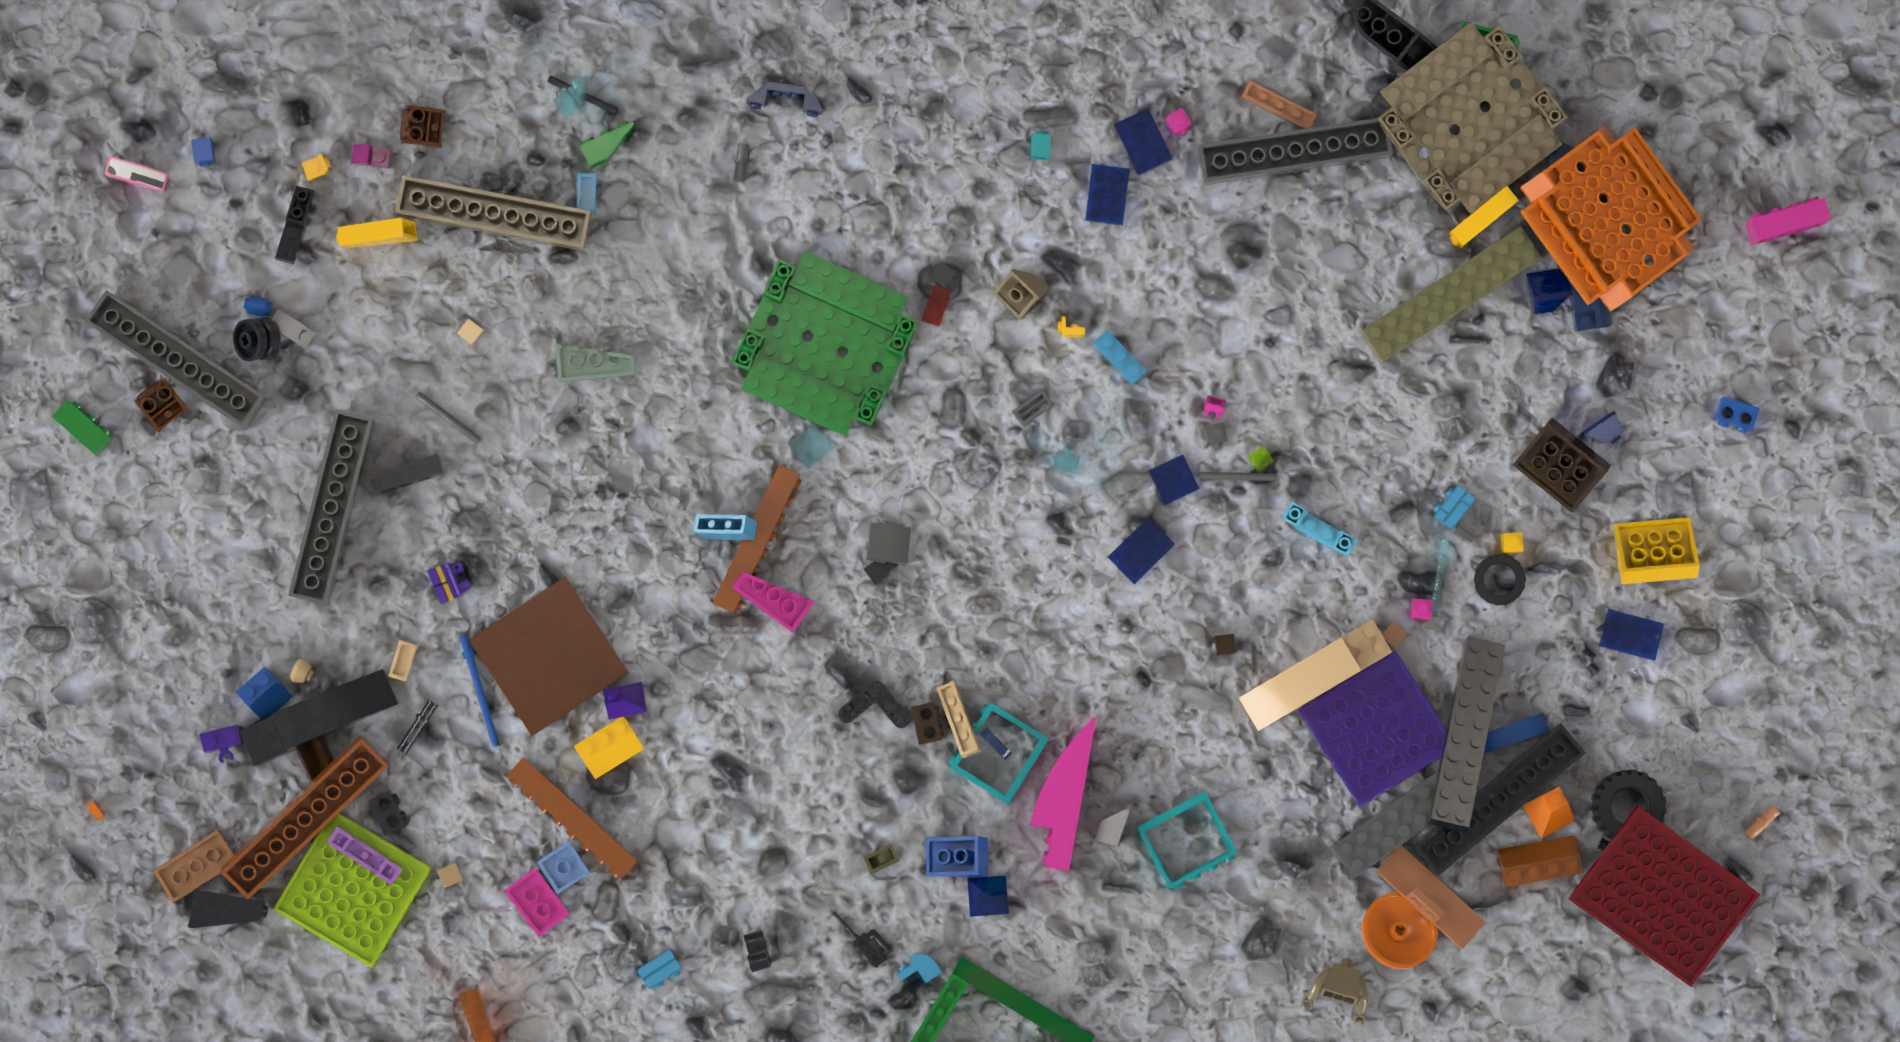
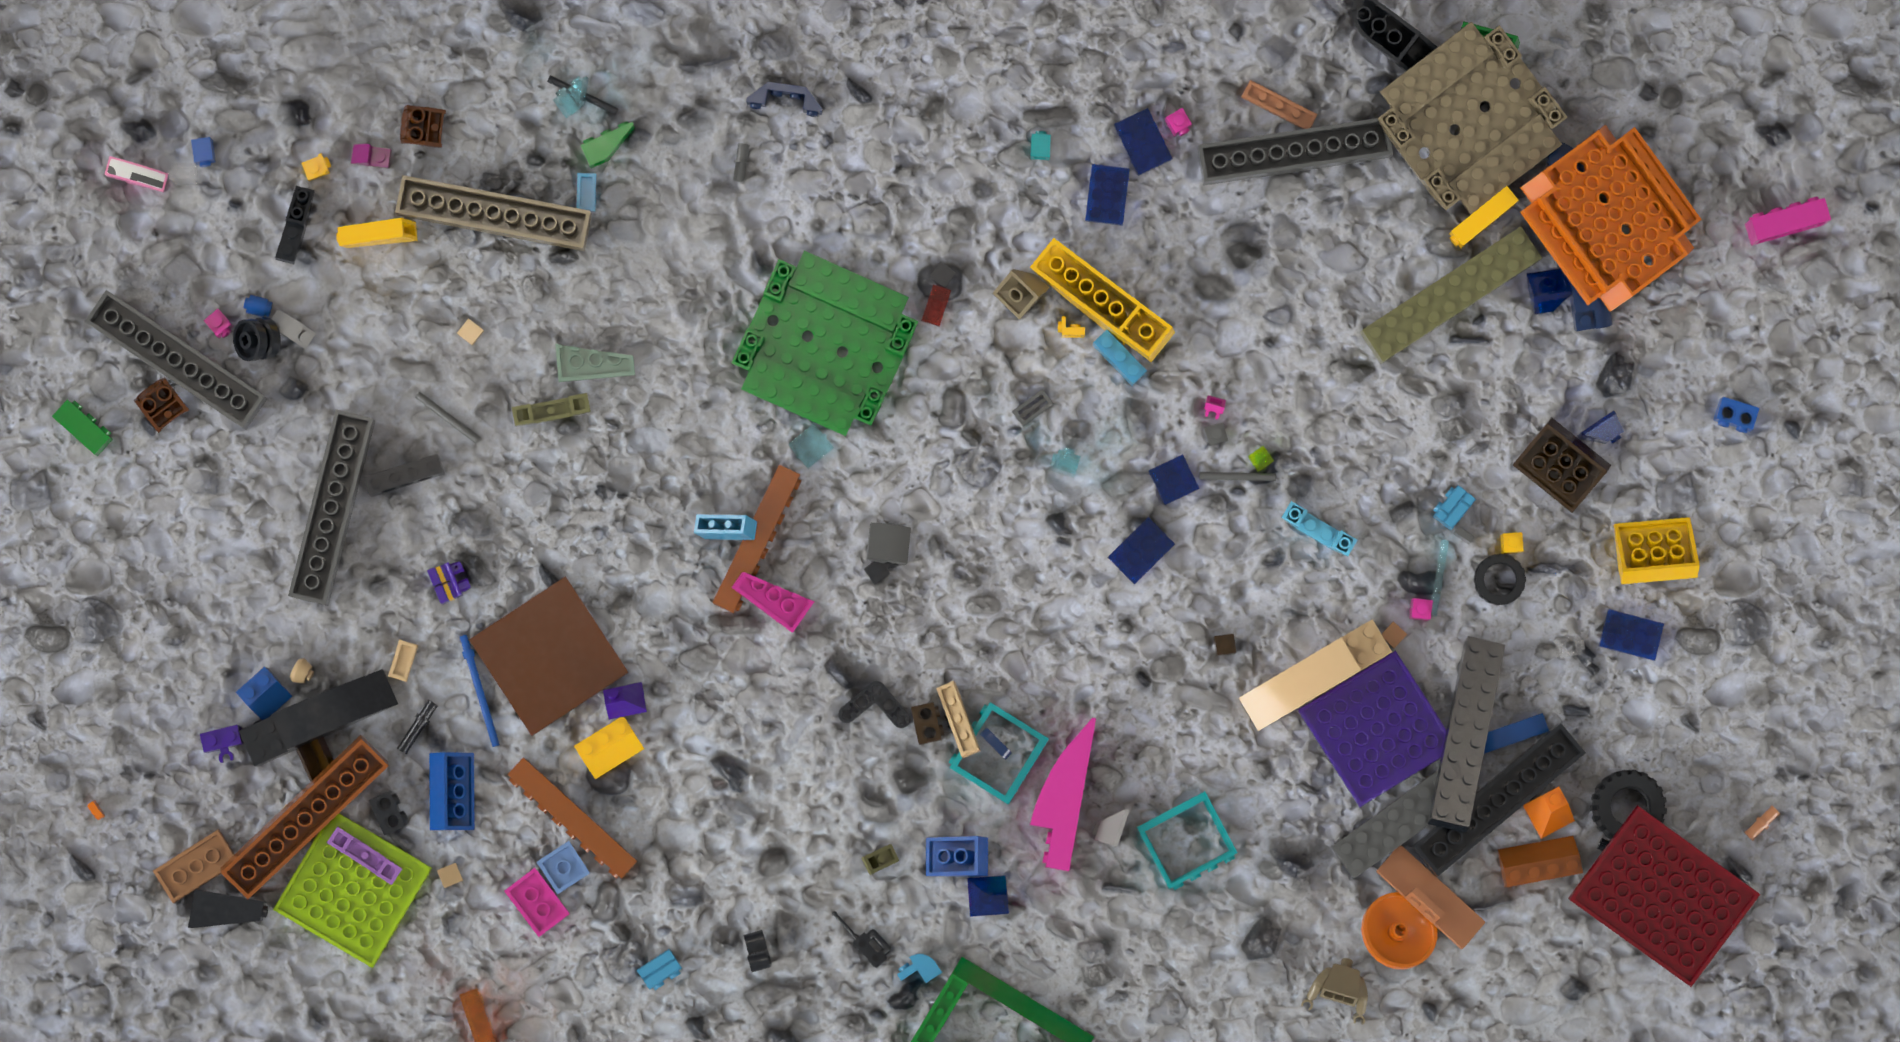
none -> dark pink bracket [203,308,234,339]
none -> blue slope [429,752,475,831]
none -> olive slope [511,393,591,426]
none -> yellow slope [1030,238,1175,362]

